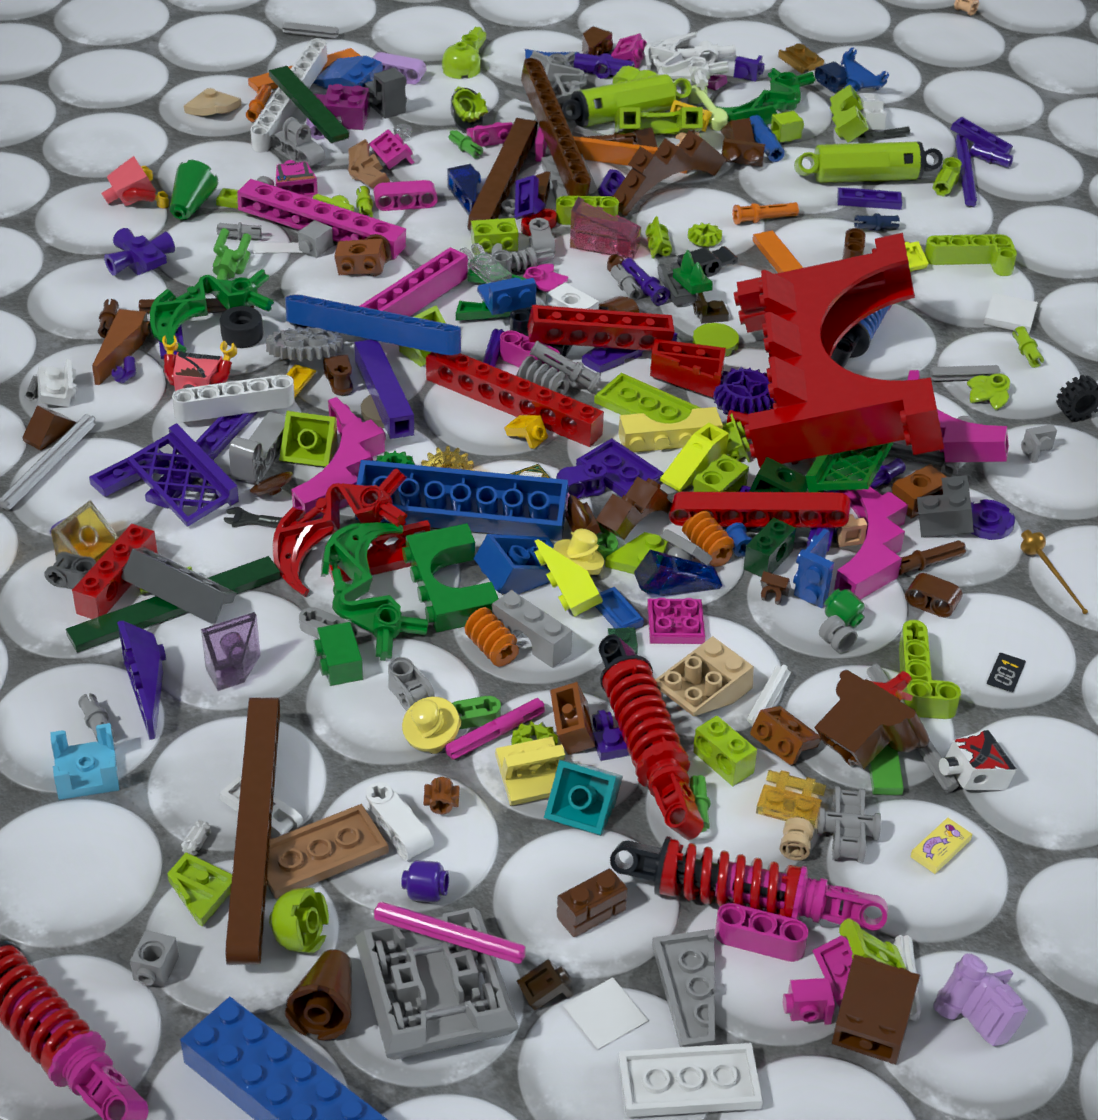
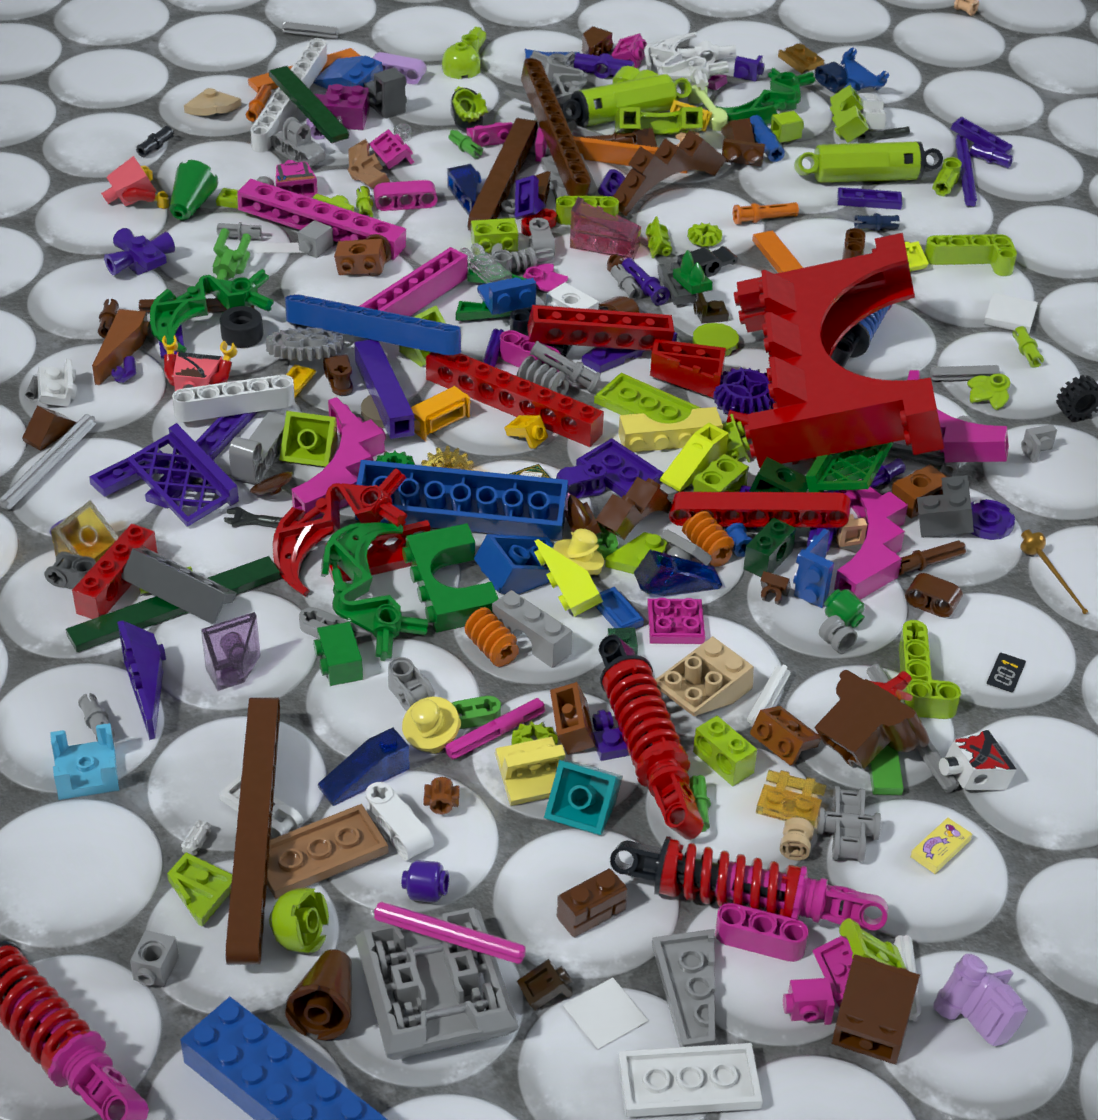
none -> black pin [136,126,174,158]
none -> clear blue slope [318,727,410,806]
none -> light orange window [411,386,471,442]

